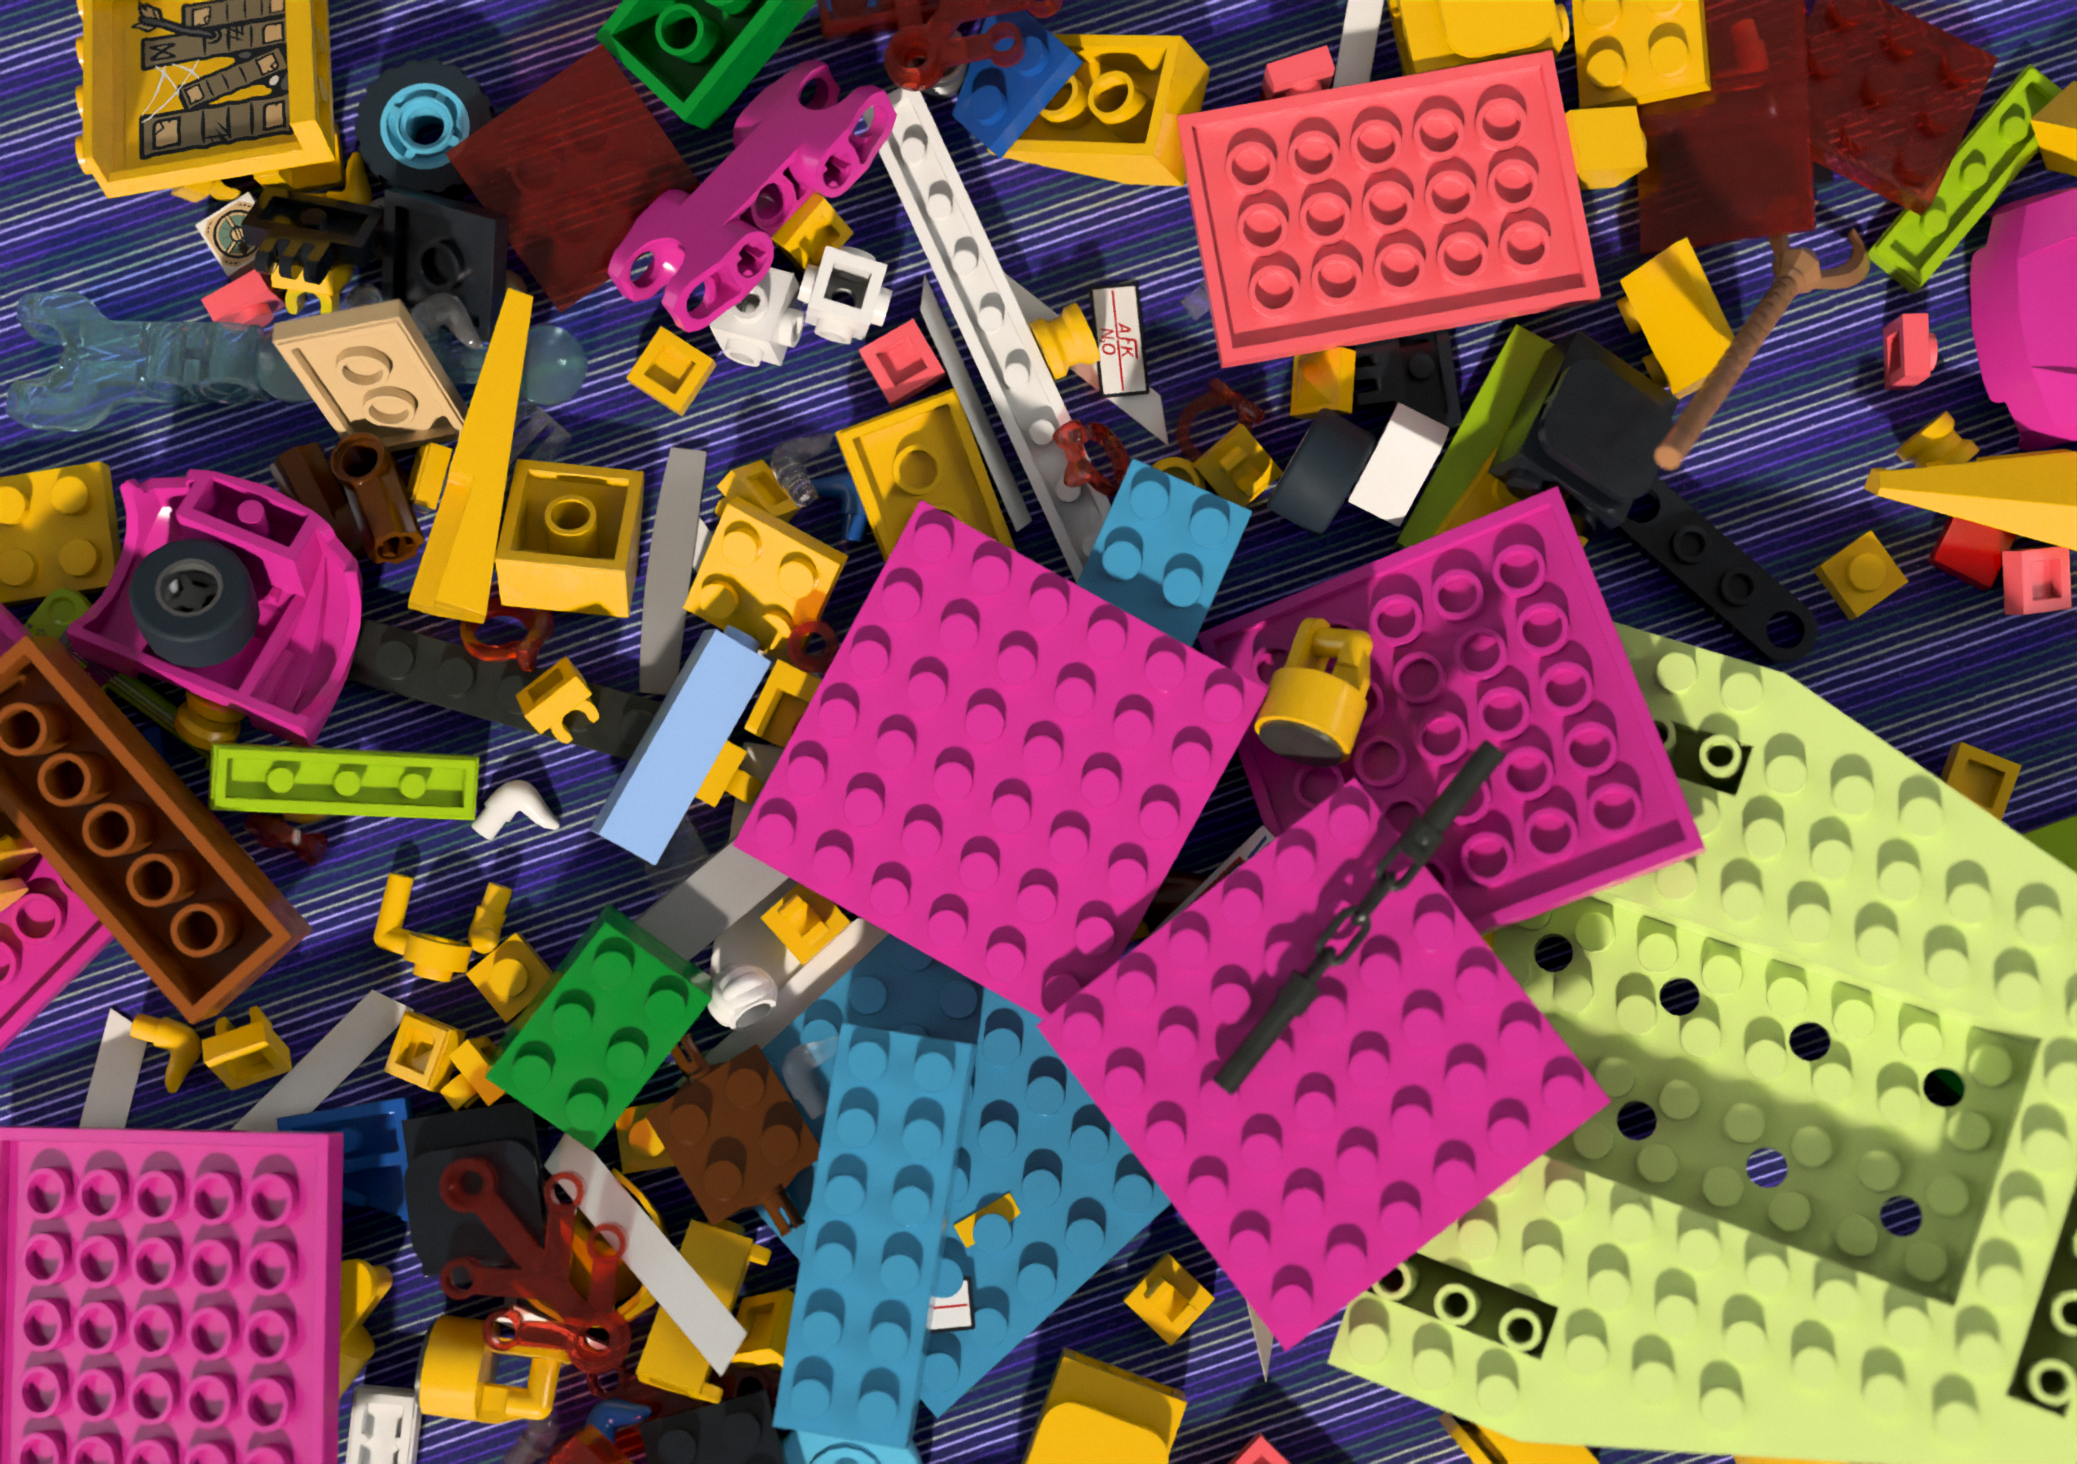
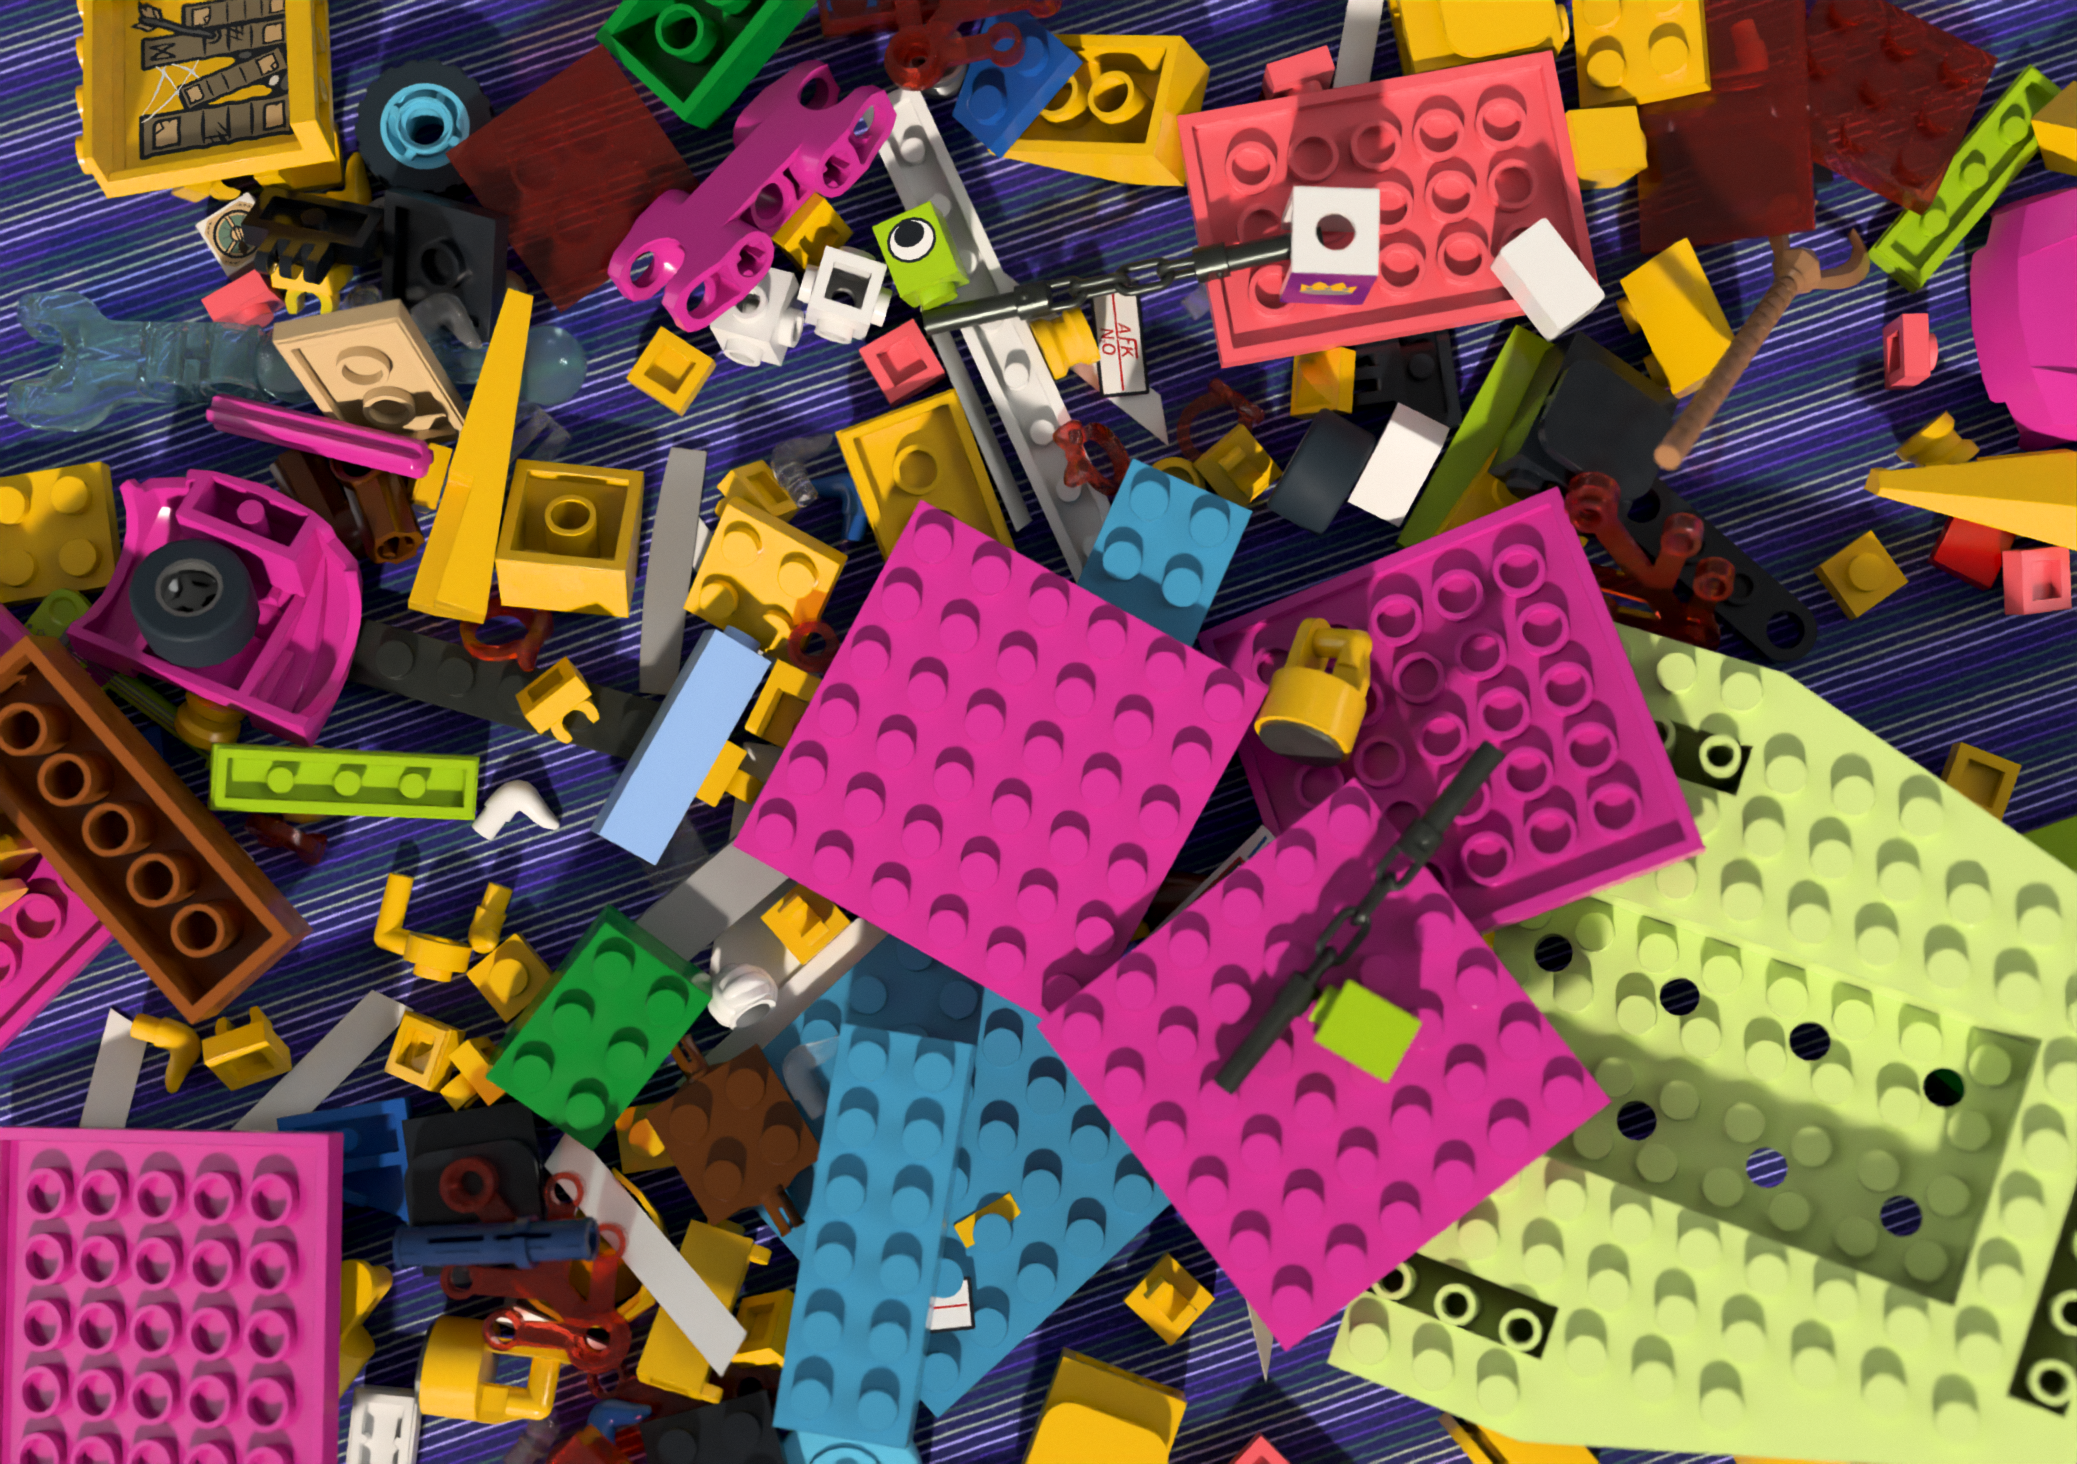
none -> dark pink axle [206,393,434,479]
none -> dark blue pin [392,1214,600,1269]
none -> lime brick [872,201,971,310]
none -> pearl dark grey piece [922,226,1325,336]
none -> white piece [1280,186,1380,305]
none -> lime brick [1309,978,1422,1083]
none -> white piece [1490,218,1605,342]
none -> clear red plant [1564,472,1736,652]

